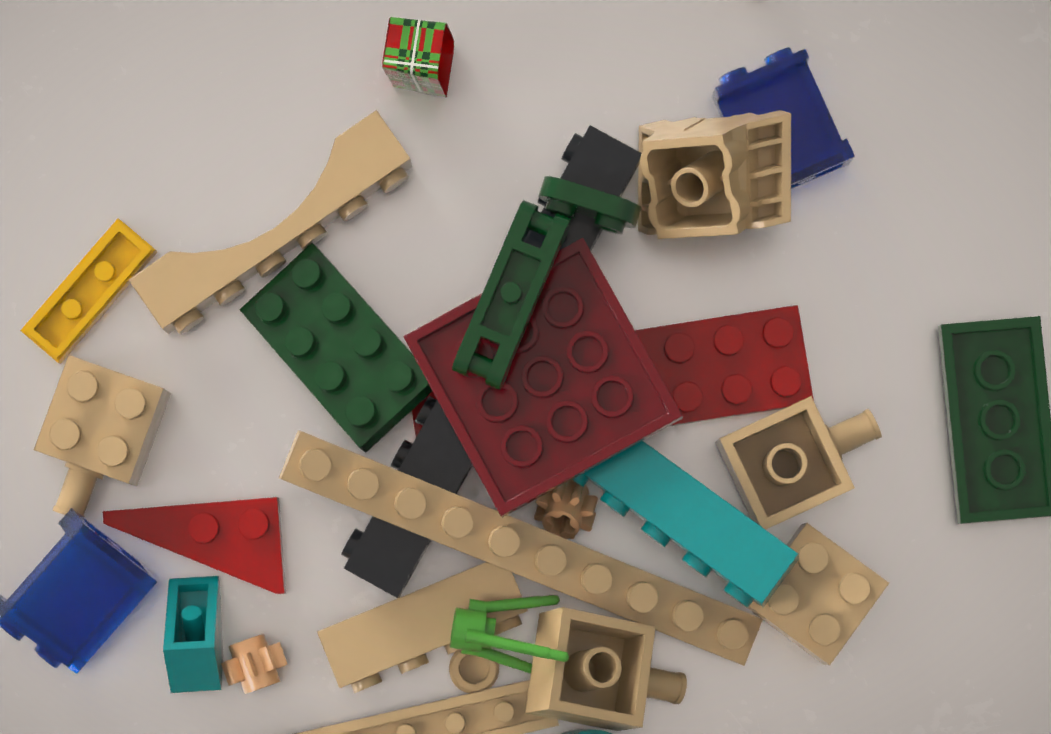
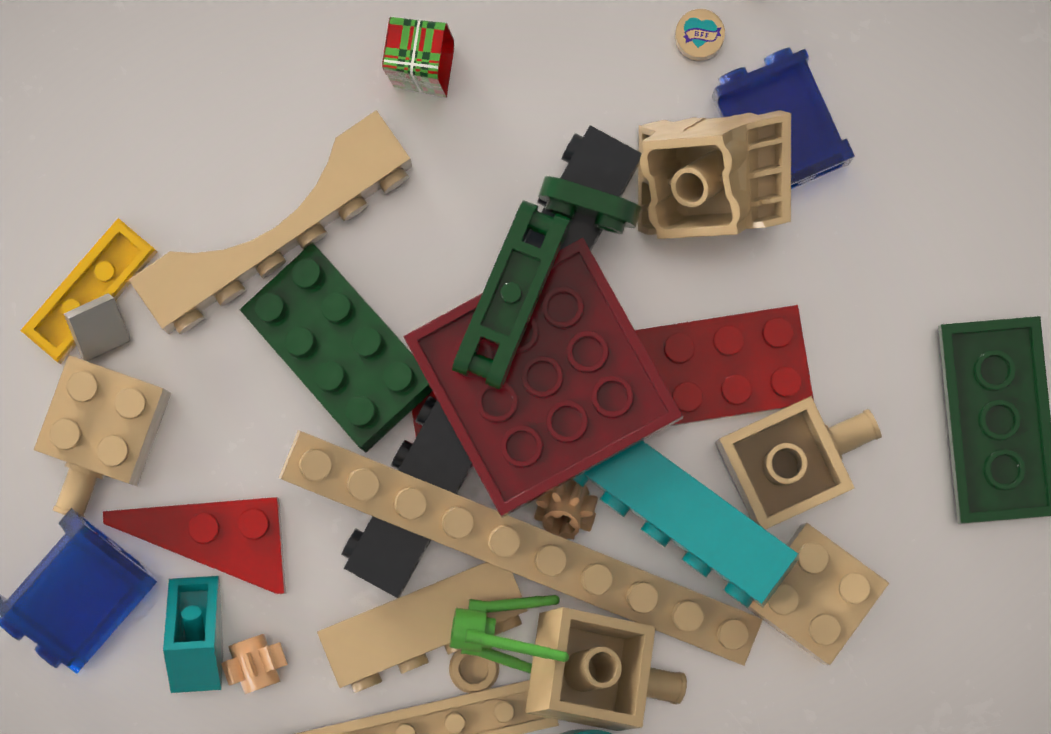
none -> light grey tile [64,293,131,361]
none -> tan tile [675,9,725,61]

